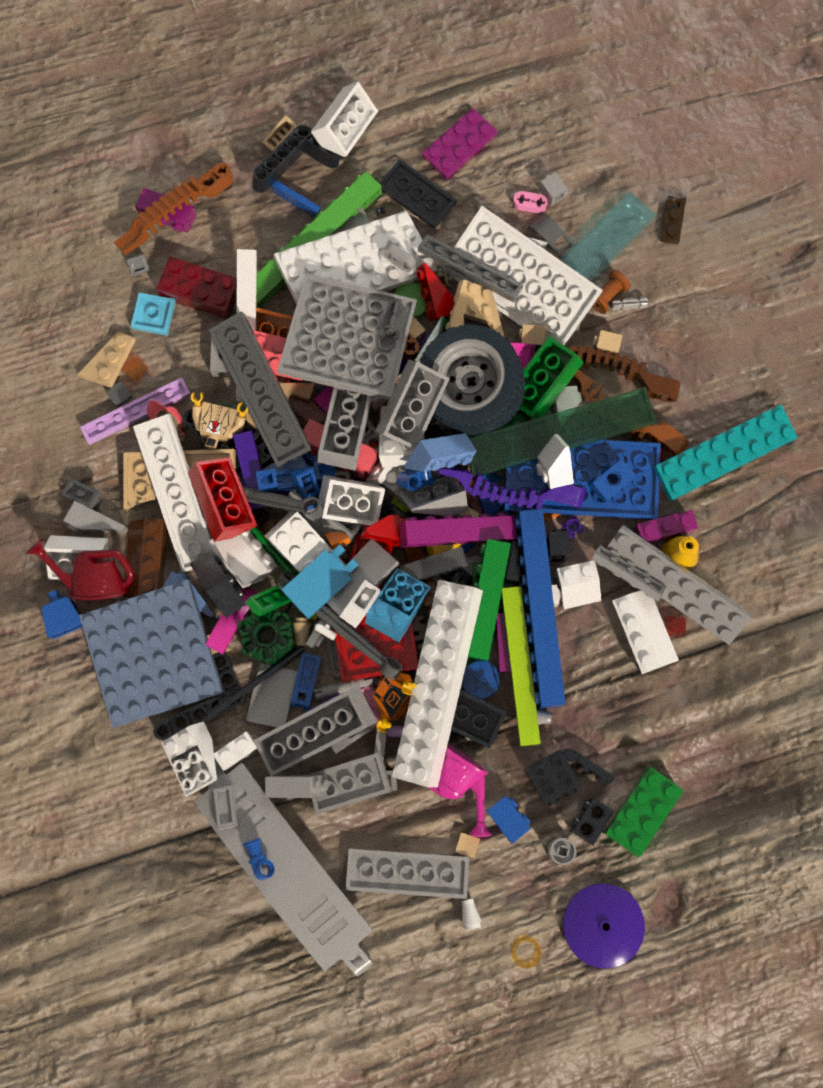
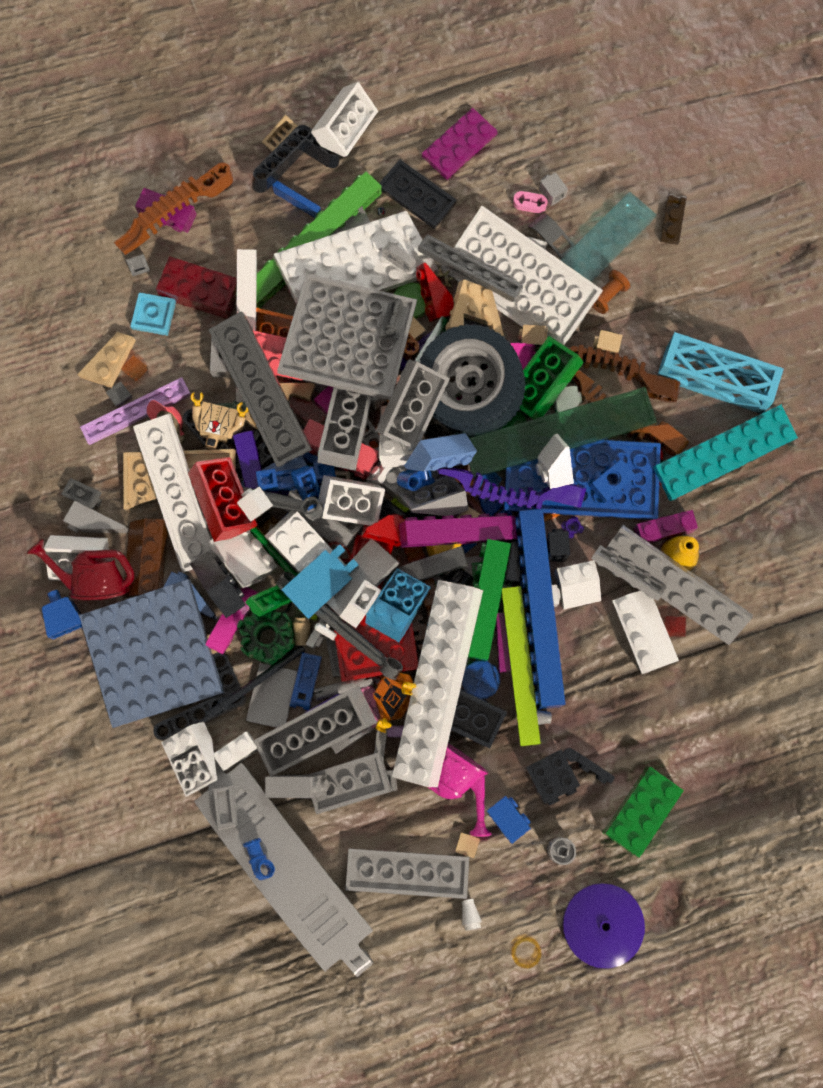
orange tile [325,532,351,550] -> none
black brick [570,798,614,846] -> none
light grey axle [611,297,648,310] -> none
none -> white brick [237,486,273,521]
none -> medium azure piece [657,332,784,414]

